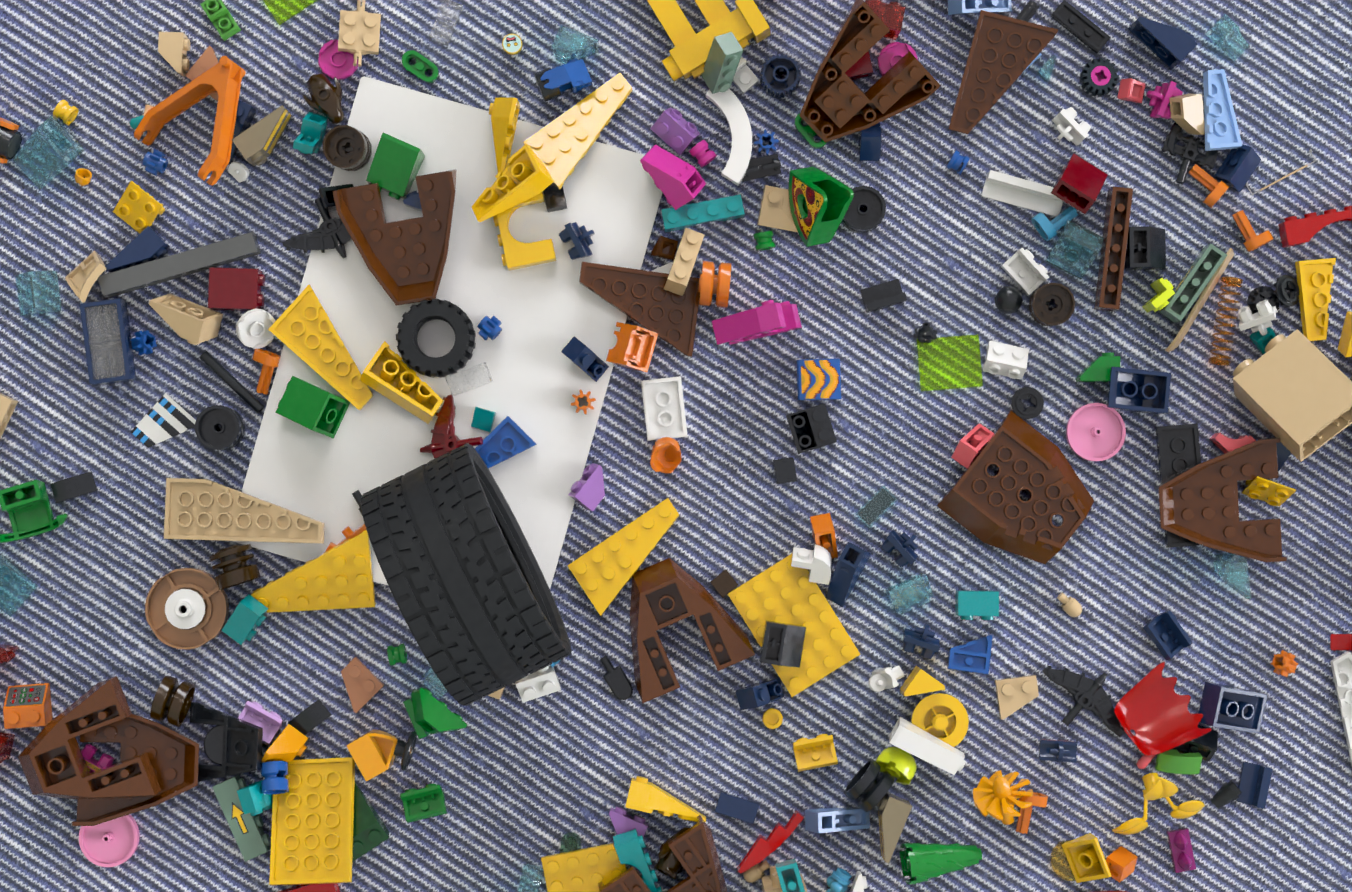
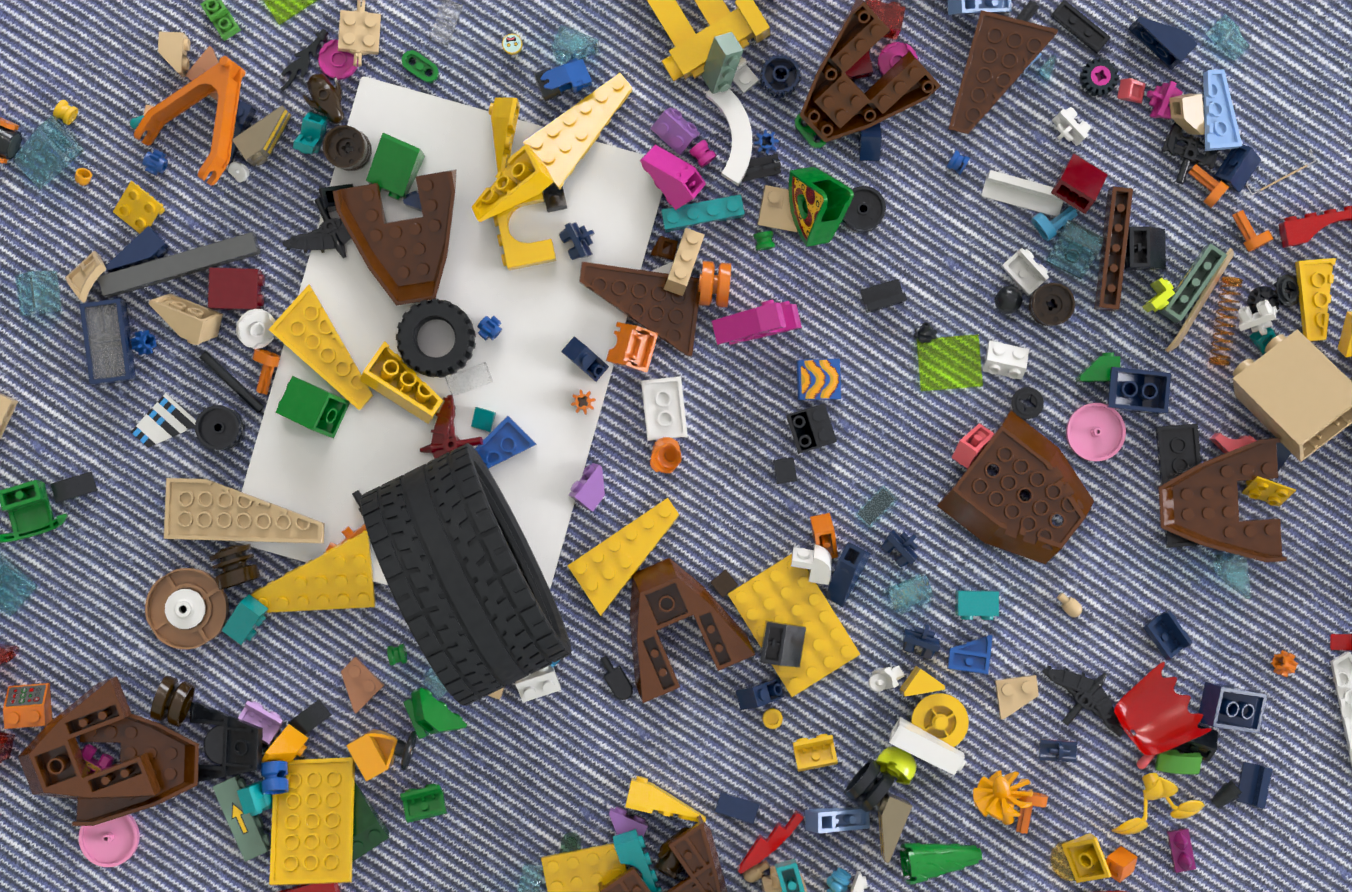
none -> black piece [281,28,329,91]

